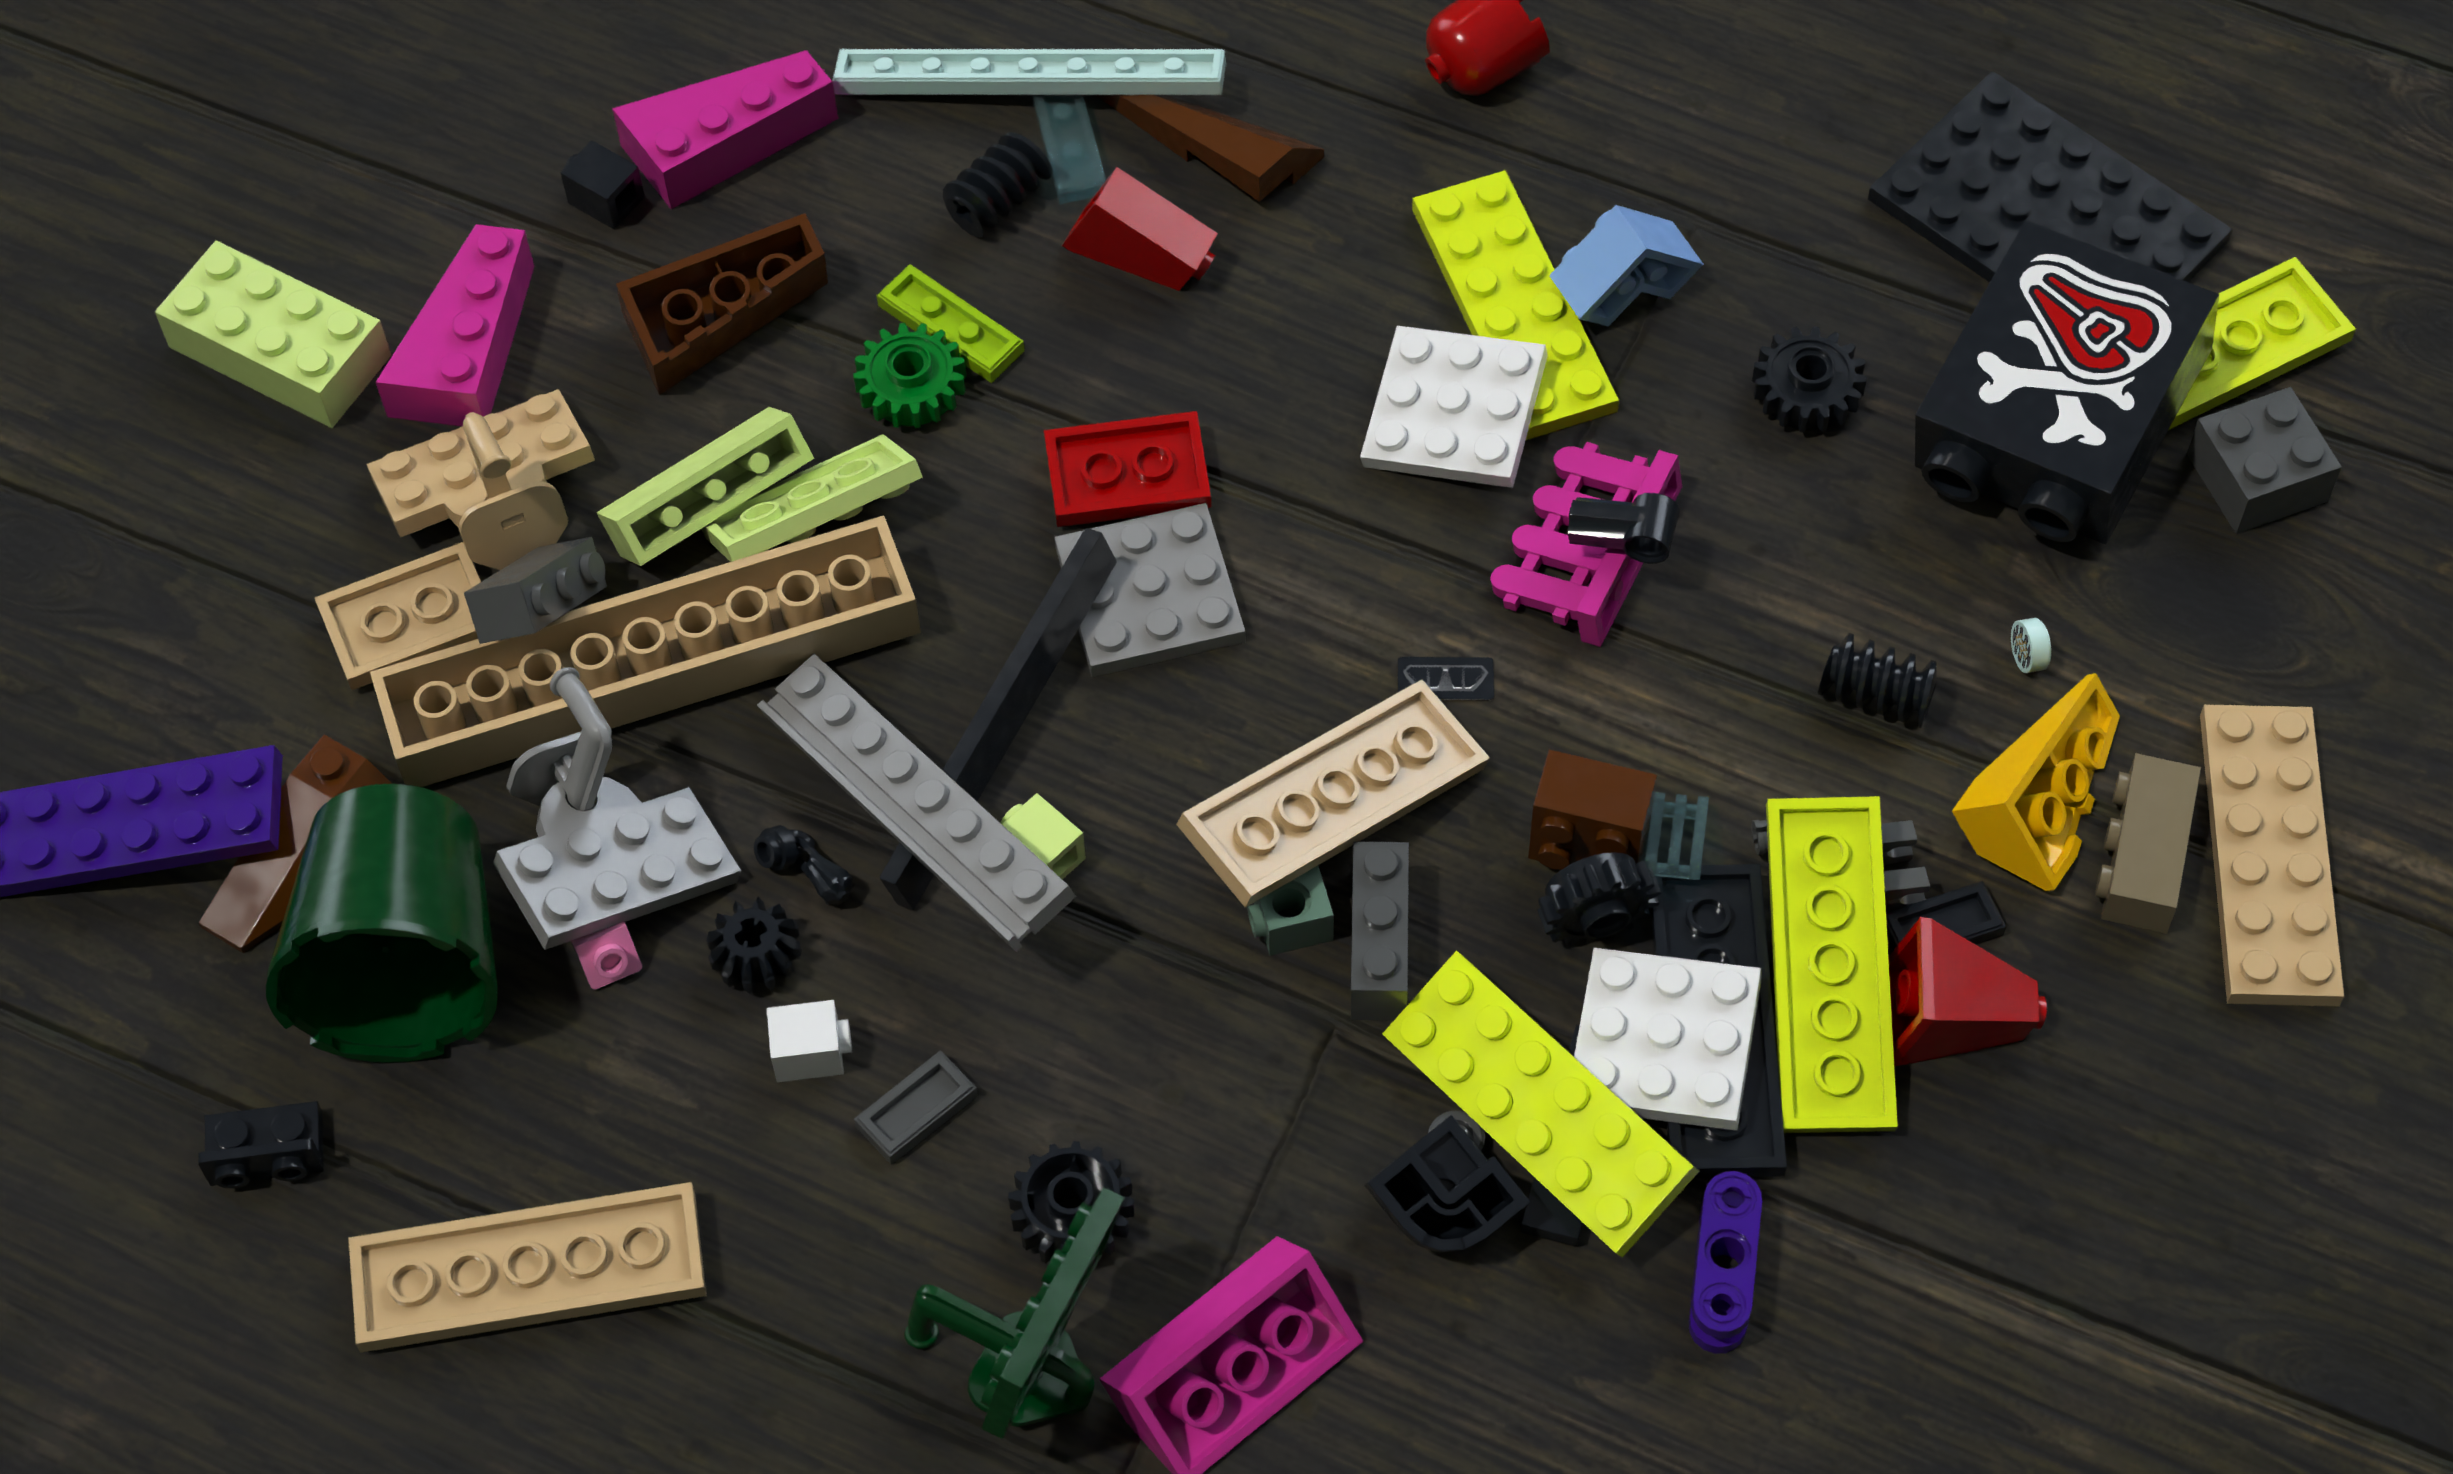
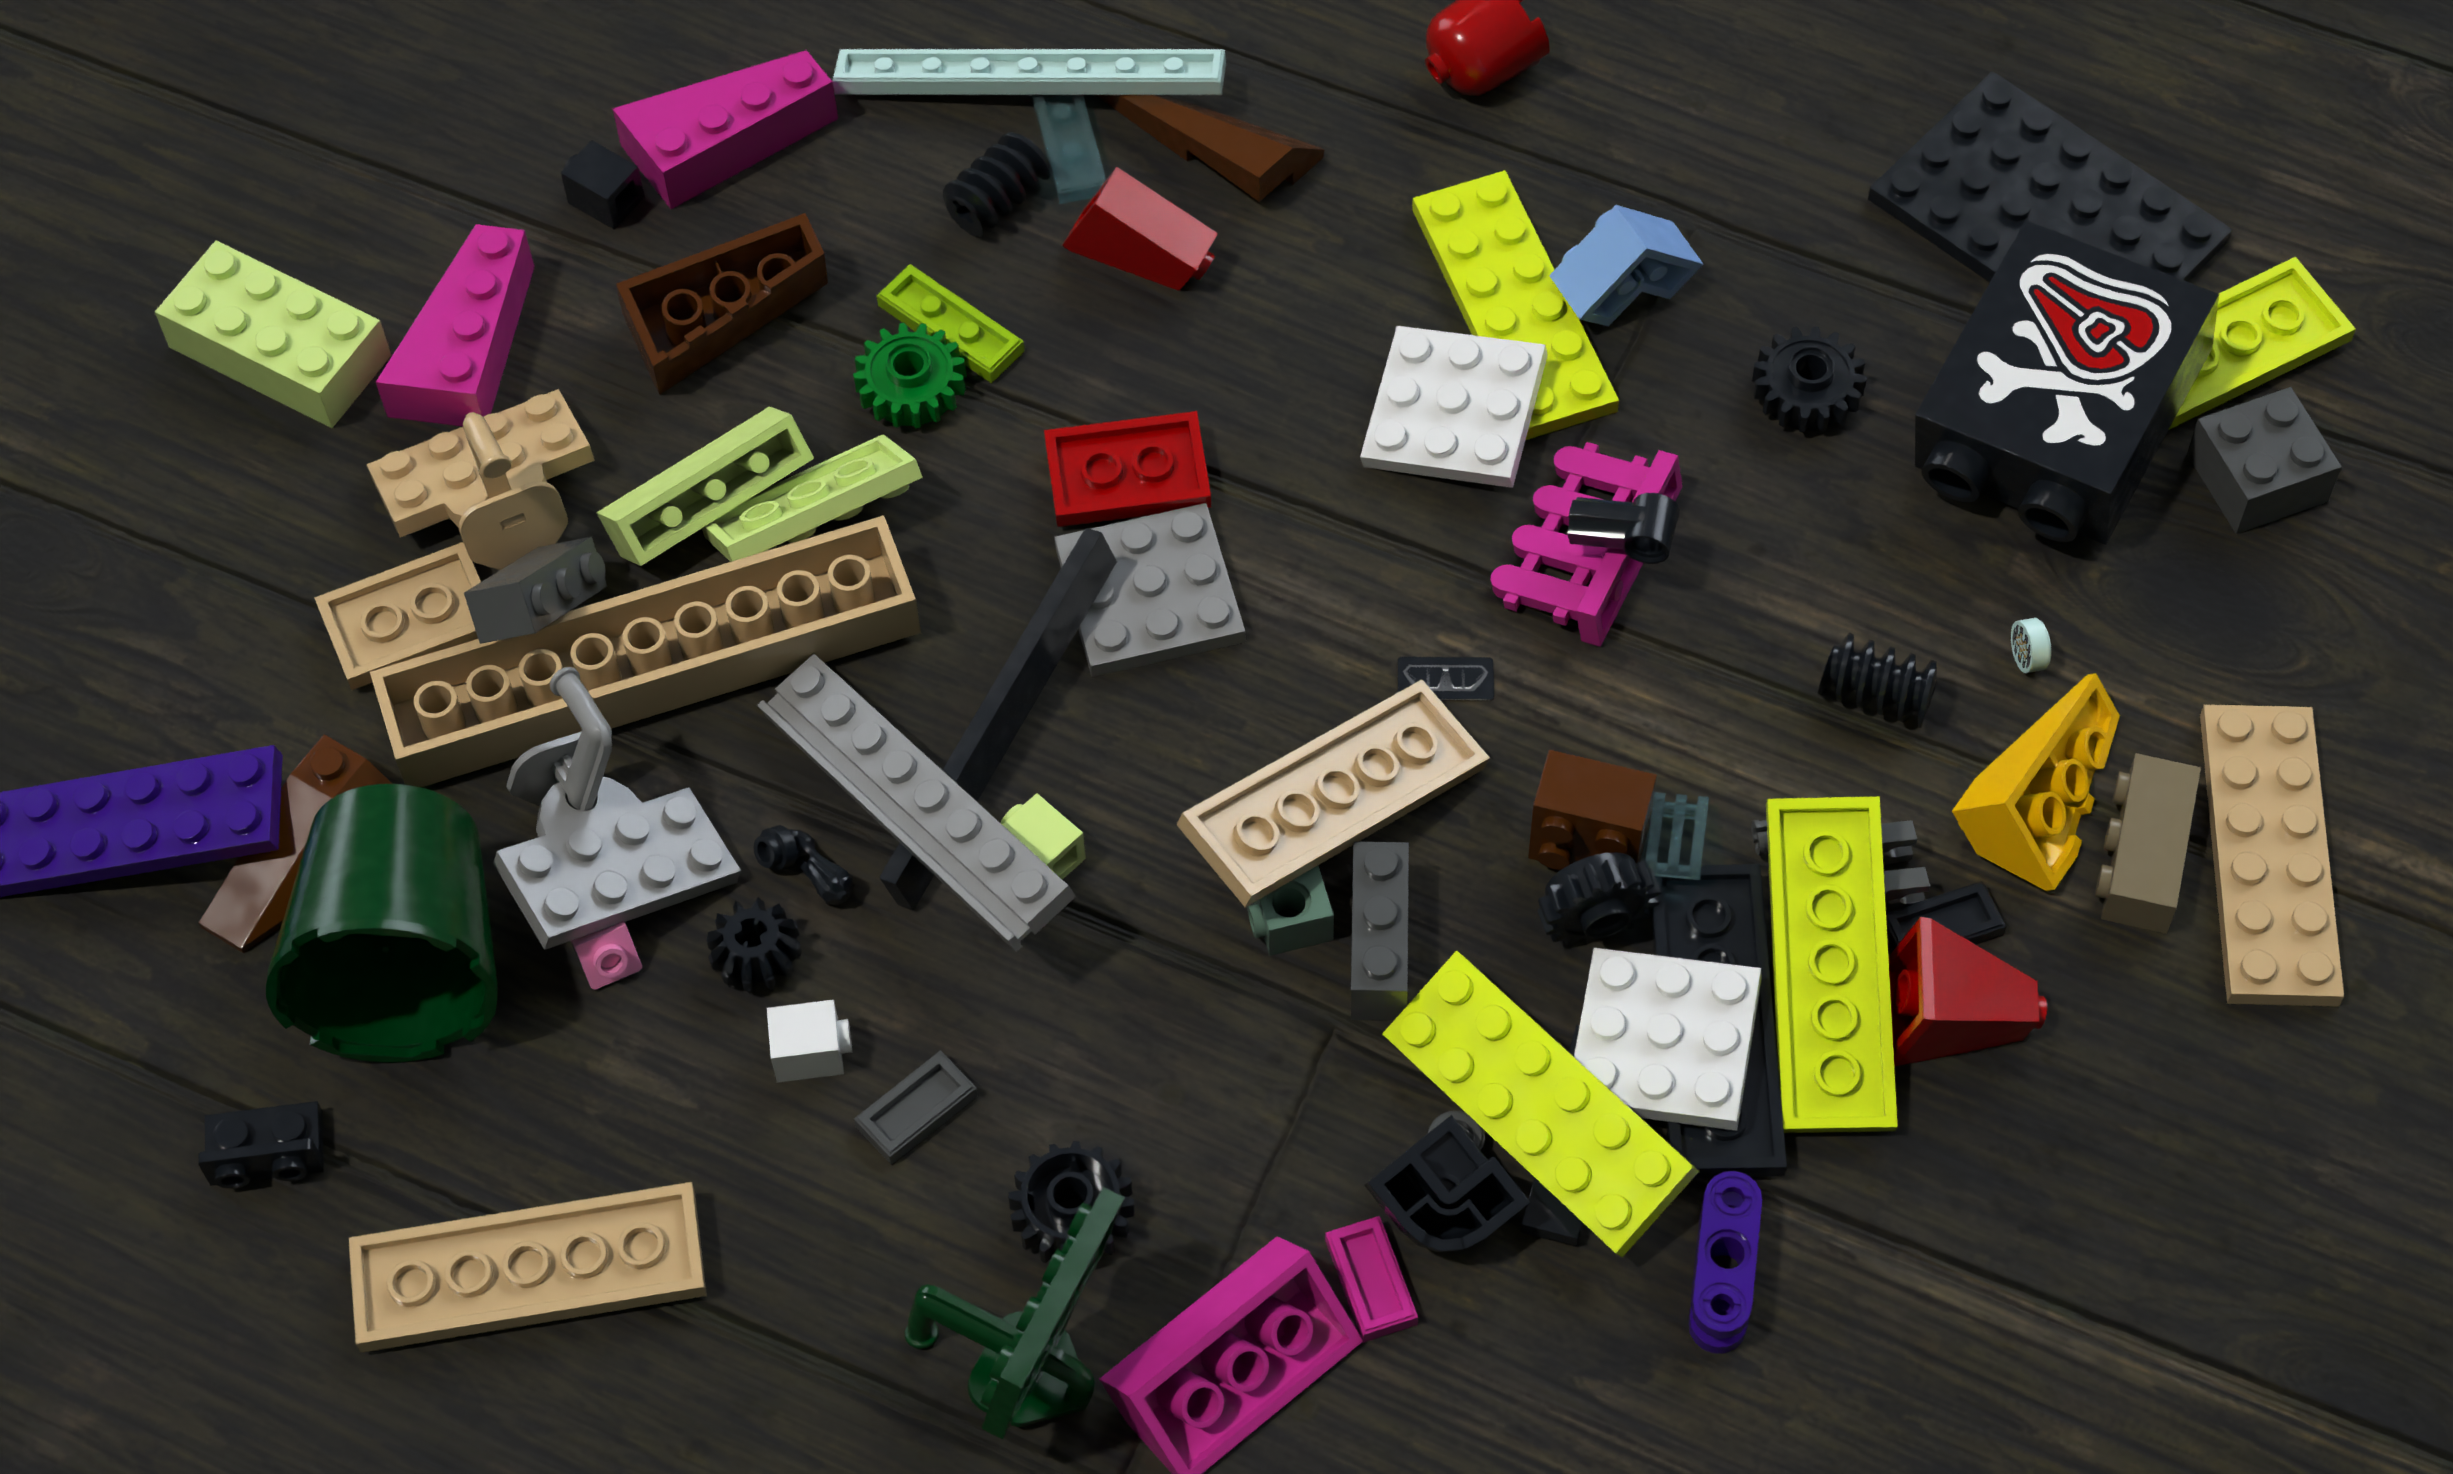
none -> dark pink tile [1325,1216,1418,1342]

